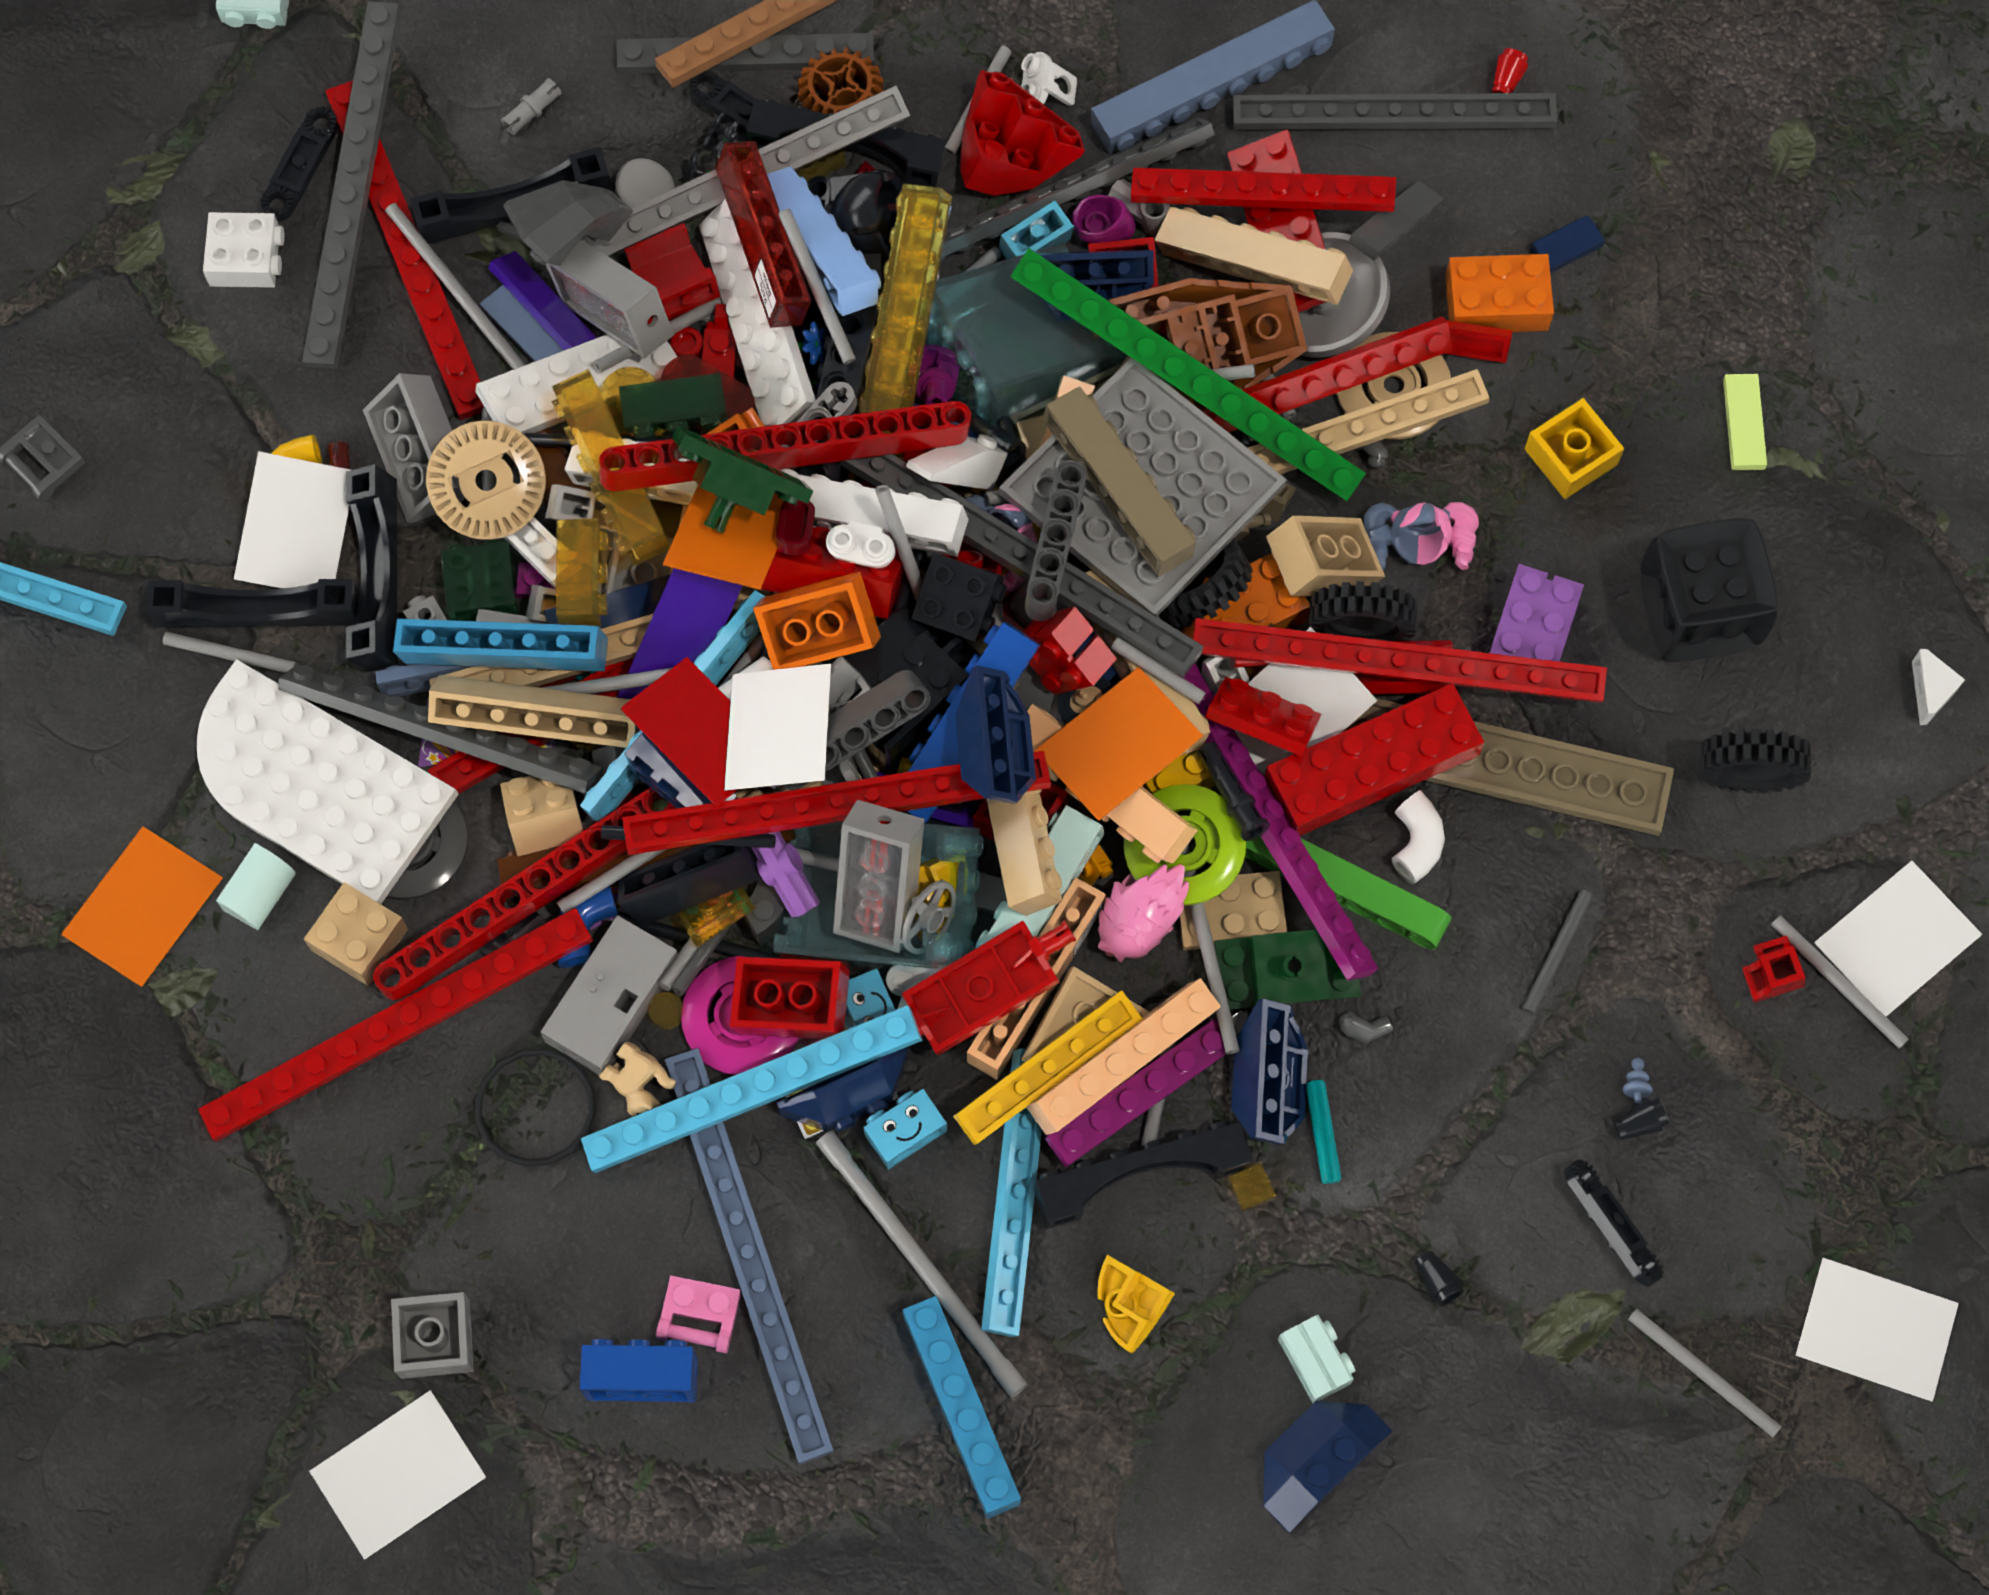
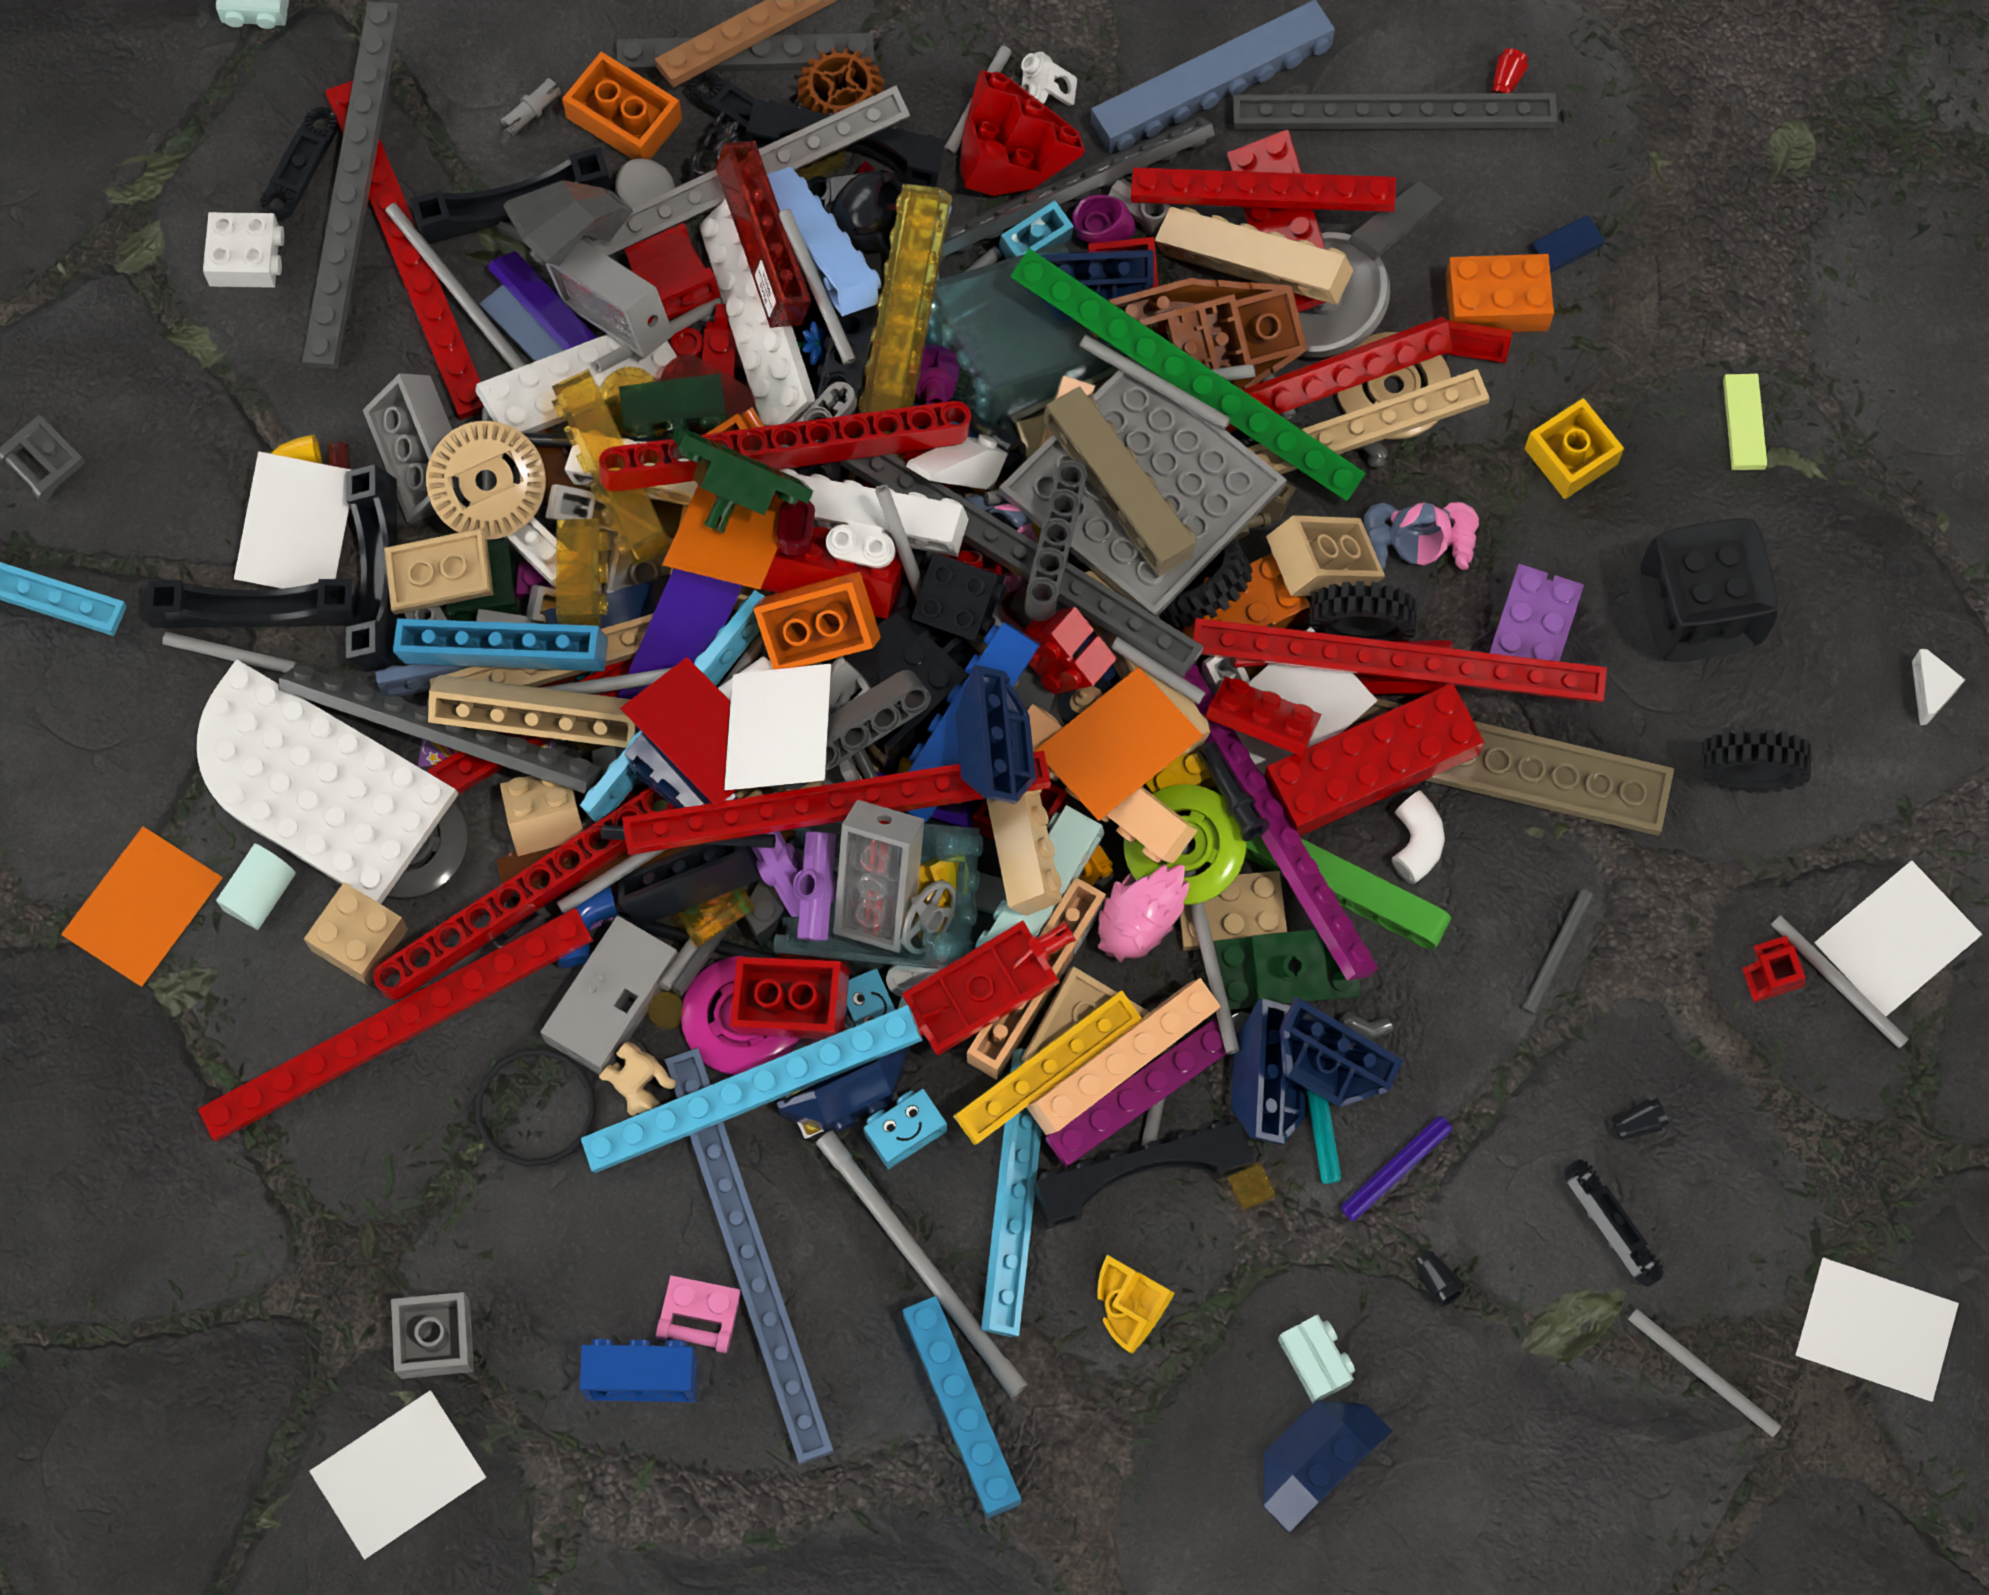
sand blue hair [1623,1057,1653,1103] -> none
none -> tan tile [384,528,494,615]
none -> orange brick [562,52,683,160]
none -> medium lavender piece [793,832,838,941]
none -> light grey piece [1080,335,1231,430]
none -> dark blue wedge [1280,997,1403,1107]
none -> dark purple axle [1341,1116,1452,1221]

